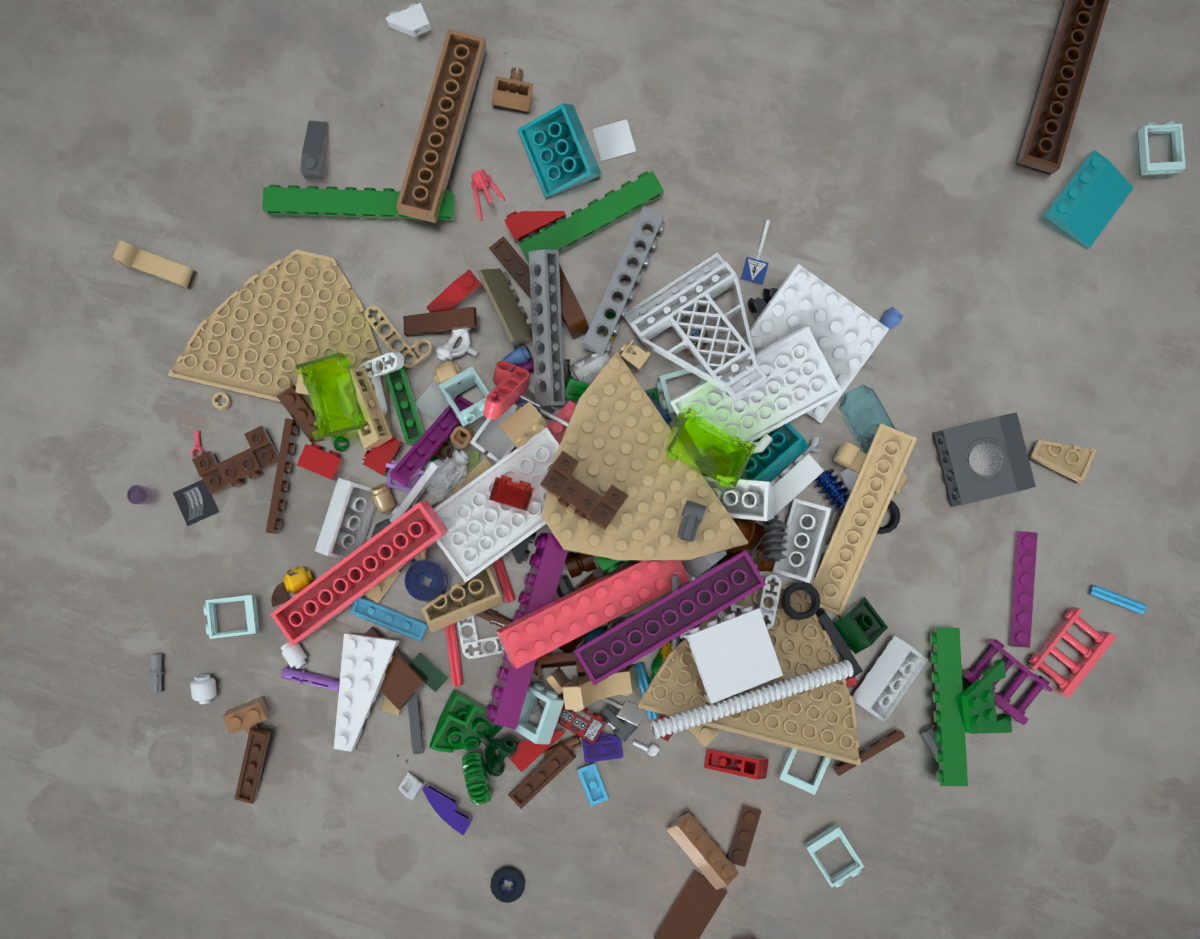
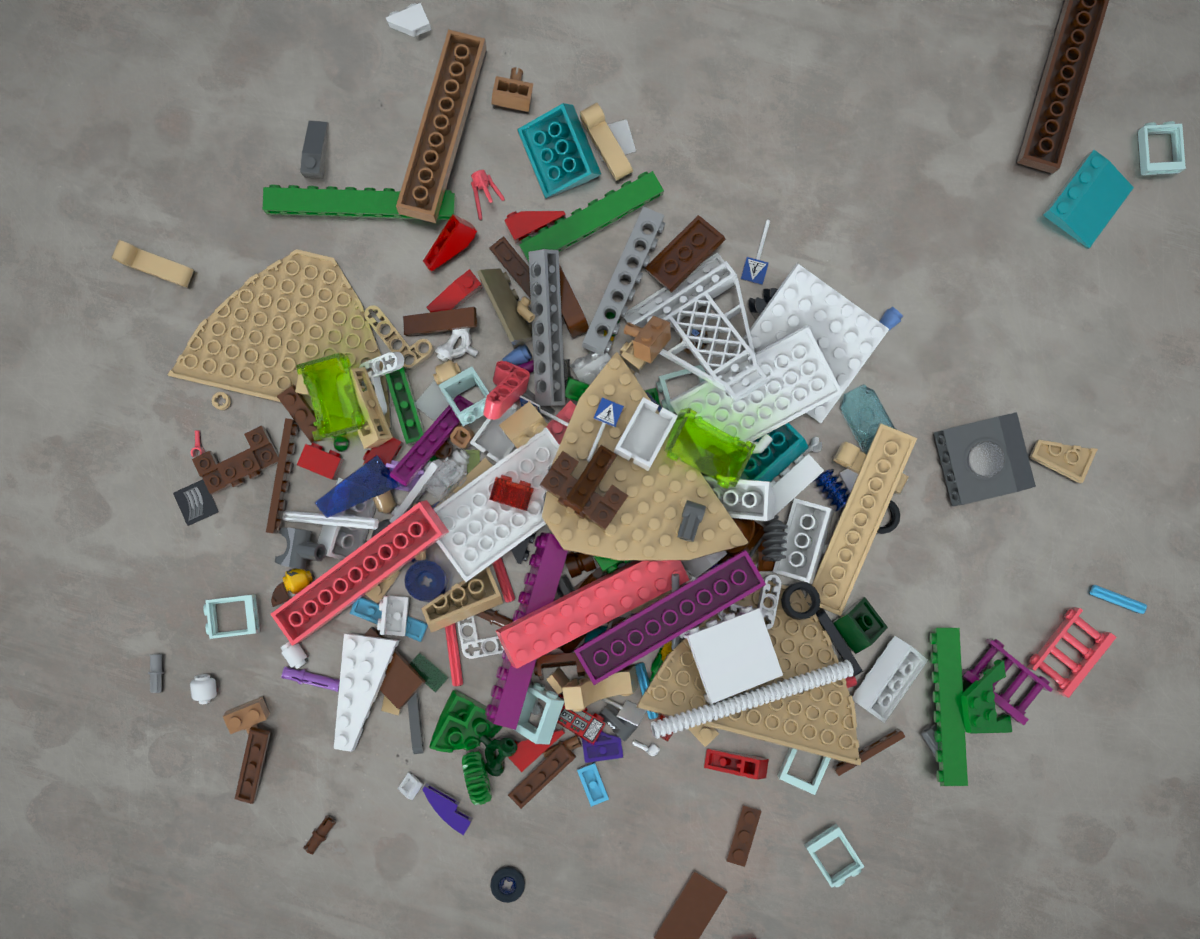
clear purple brick [127,485,153,505] -> none
medium nougat brick [666,813,739,890] -> none
magenta plate [1009,531,1038,648] -> none
none -> dark grey connector [274,528,327,569]
none -> white axle [282,511,379,530]
none -> reddish brown pin [303,816,336,855]
none -> clear blue wing [314,455,401,518]
none -> white bracket [377,595,409,636]
none -> red slope [423,214,477,271]
none -> tan arm [517,296,535,323]
none -> reddish brown tile [563,445,617,513]
none -> tan beam [580,102,633,181]
none -> piece [587,397,624,462]
none -> white piece [614,397,678,471]
none -> medium nougat brick [624,316,671,363]
none -> reddish brown plate [645,215,726,293]

